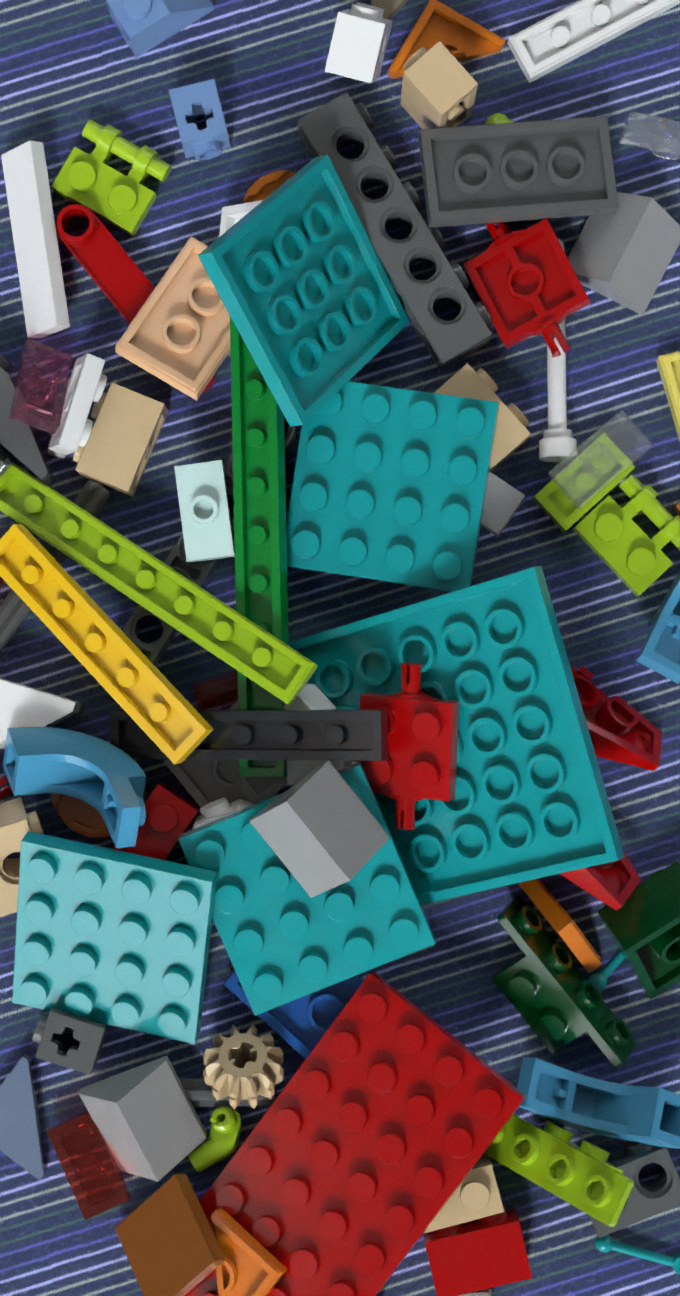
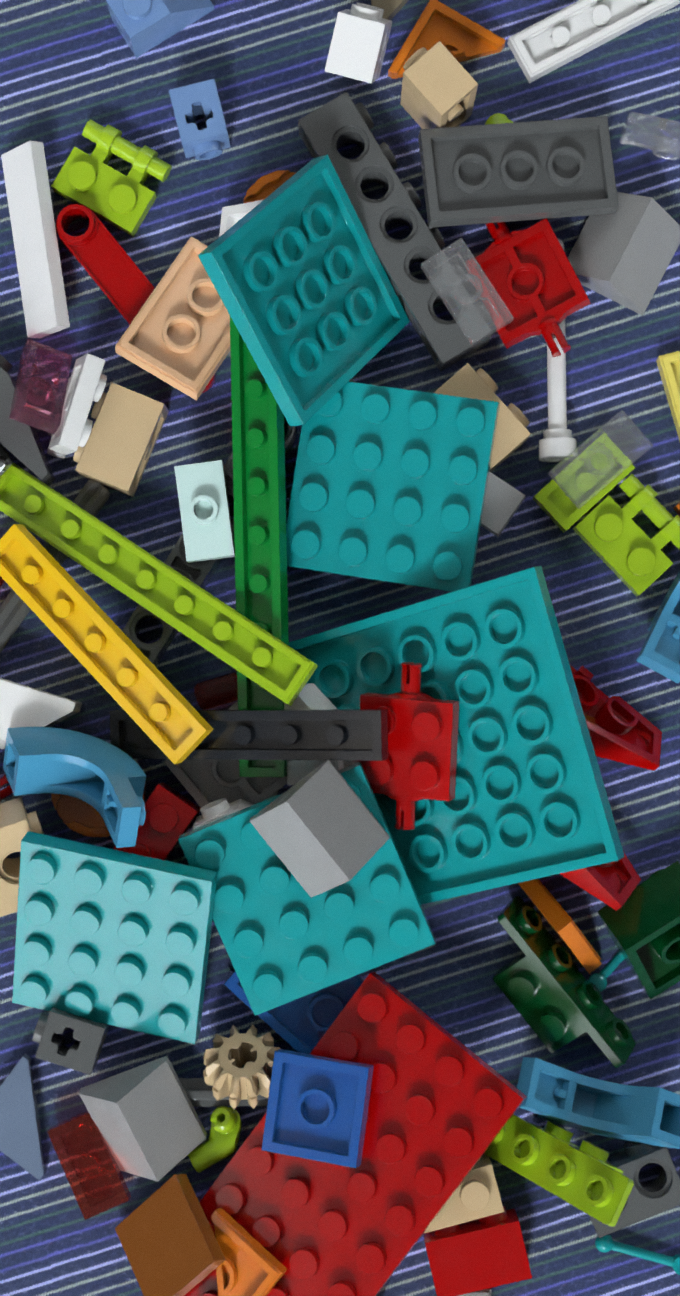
none -> blue plate [262,1049,374,1168]
none -> clear plate [421,237,514,347]

